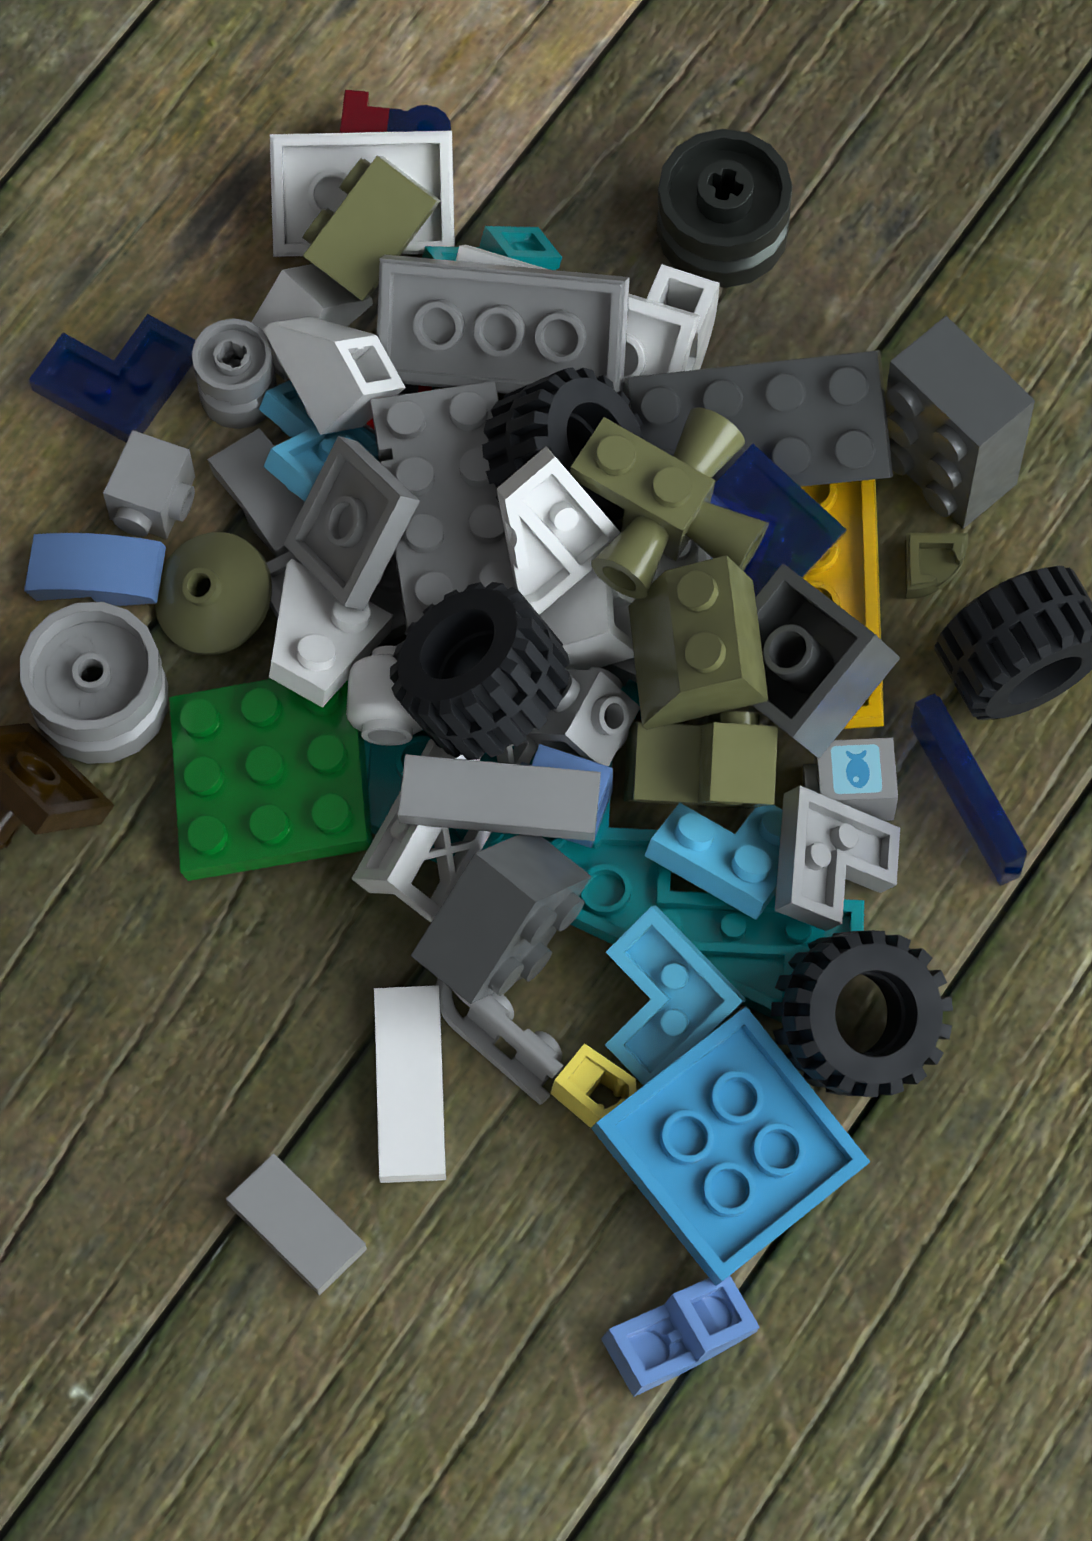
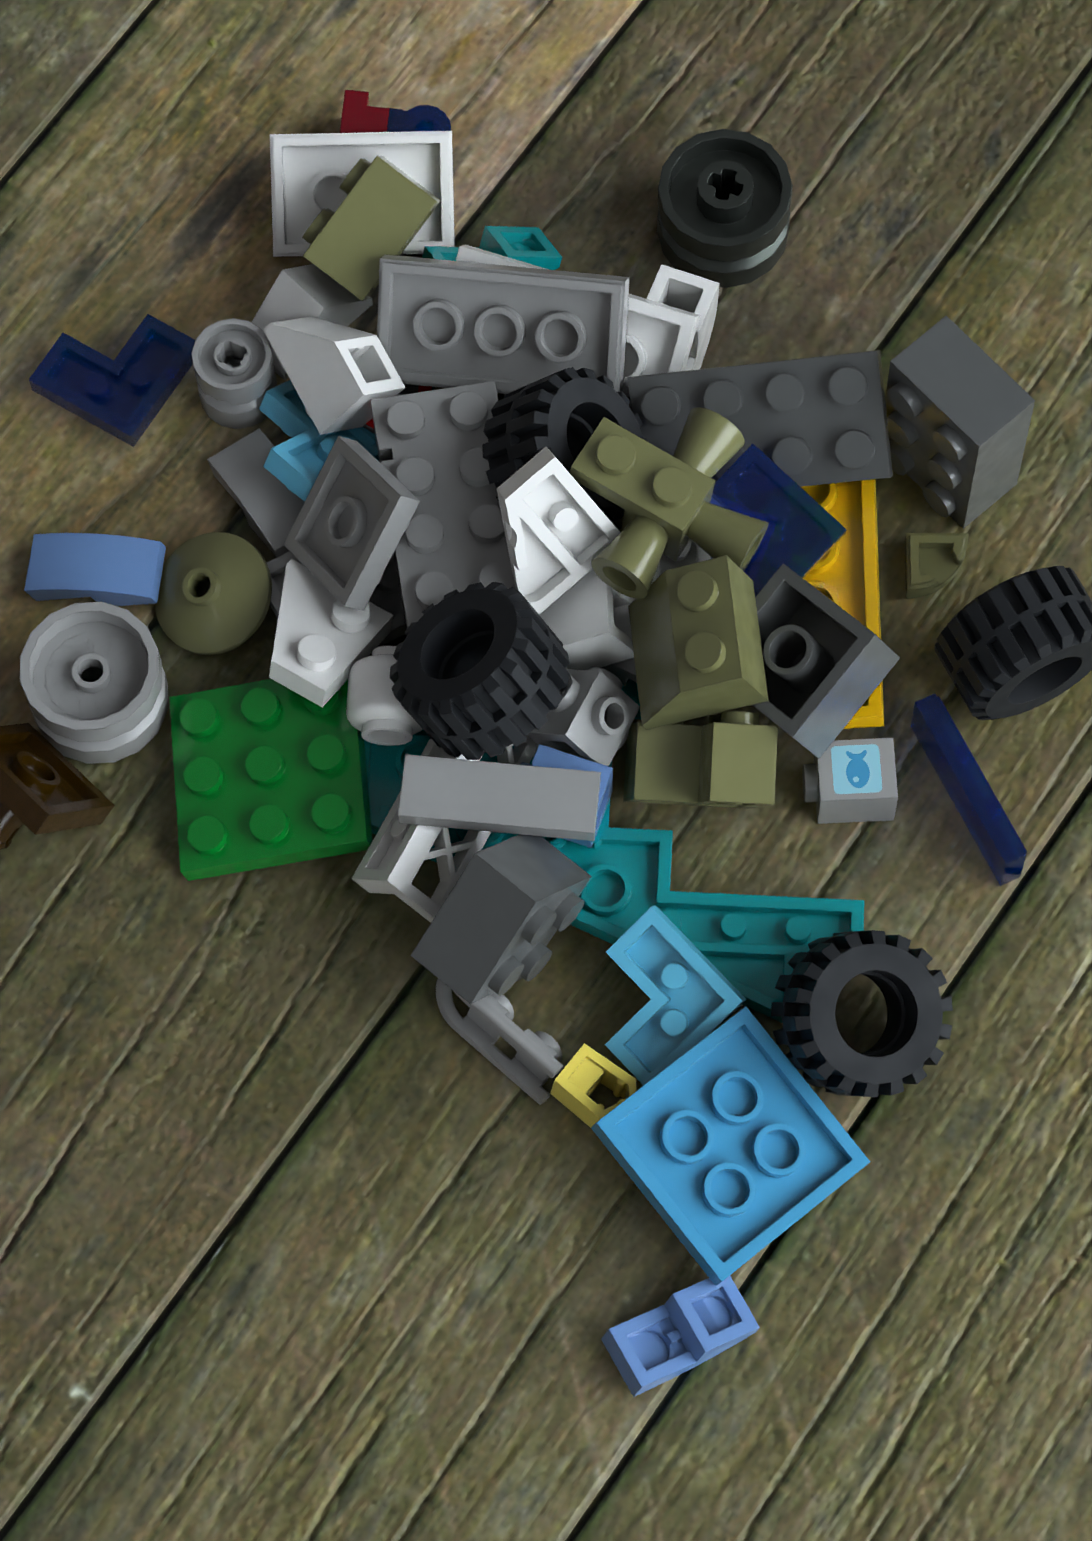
light grey brick [103,430,196,539] -> none
light grey tile [226,1153,367,1296] -> none
white tile [374,985,446,1183] -> none
medium azure plate [644,803,783,920] -> none
light grey plate [775,786,900,931] -> none

